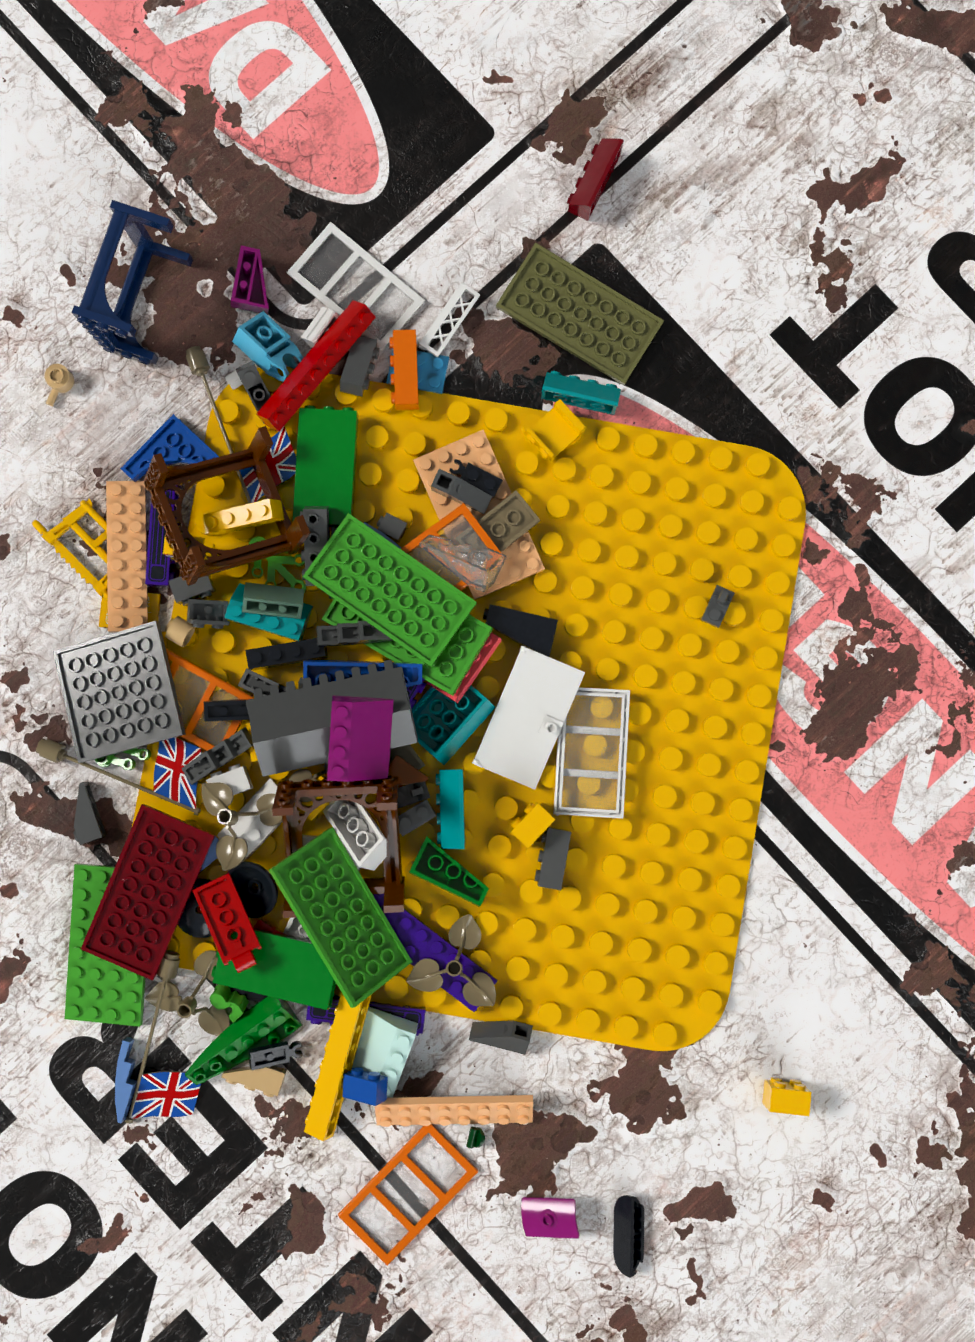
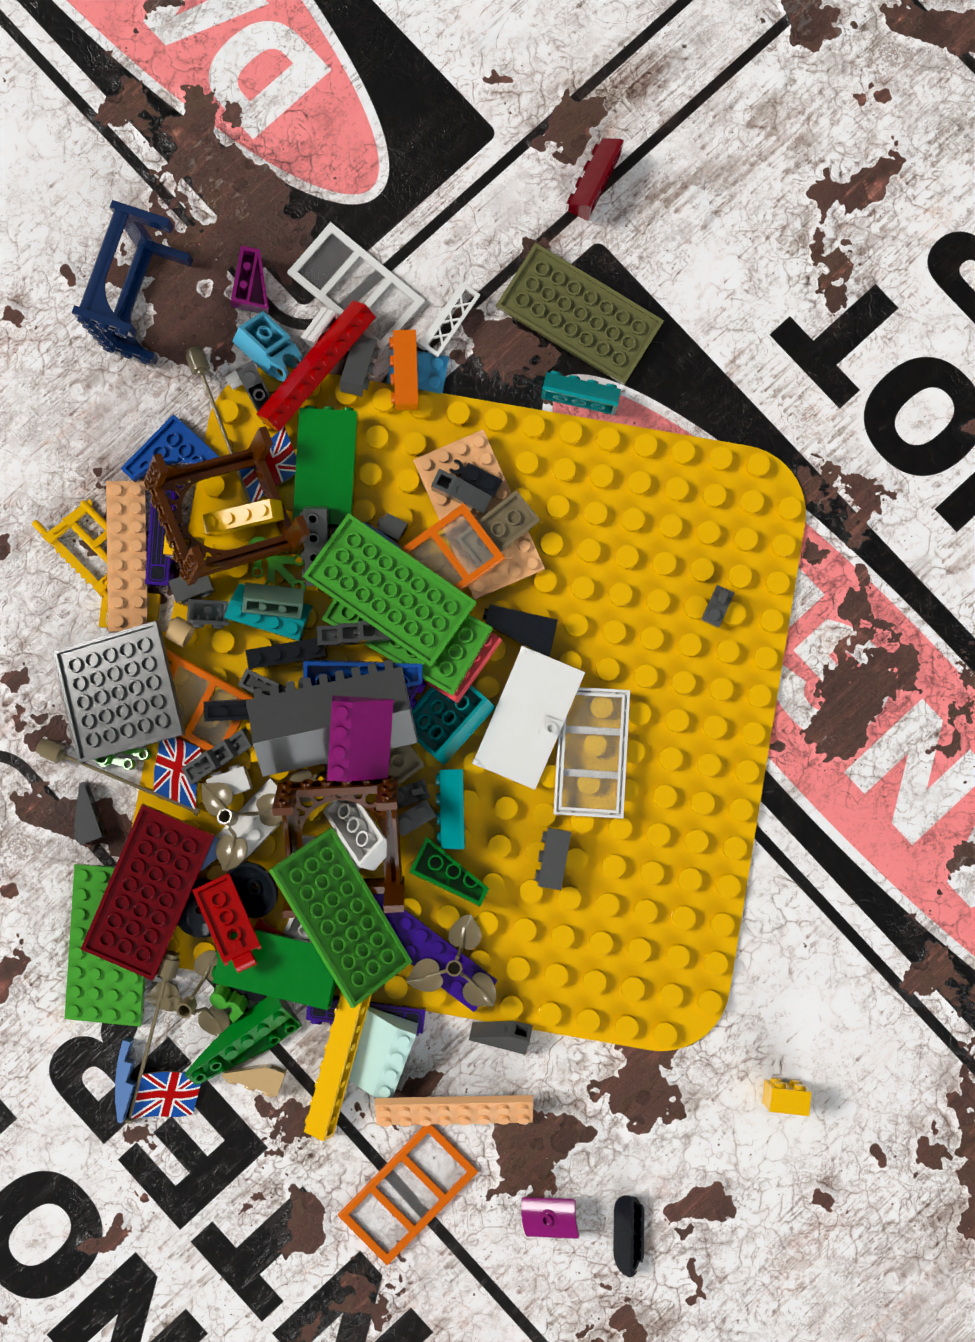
tan piece [44,364,74,407] -> none
black plate [248,1041,303,1070] -> none
blue brick [343,1067,388,1106] -> none
reddish brown slope [388,755,429,786] -> none
clear wedge [419,535,507,592] -> none
dark green plate [466,1126,485,1149] -> none
yellow brick [510,802,555,848] -> none
yellow panel [525,399,586,461] -> none

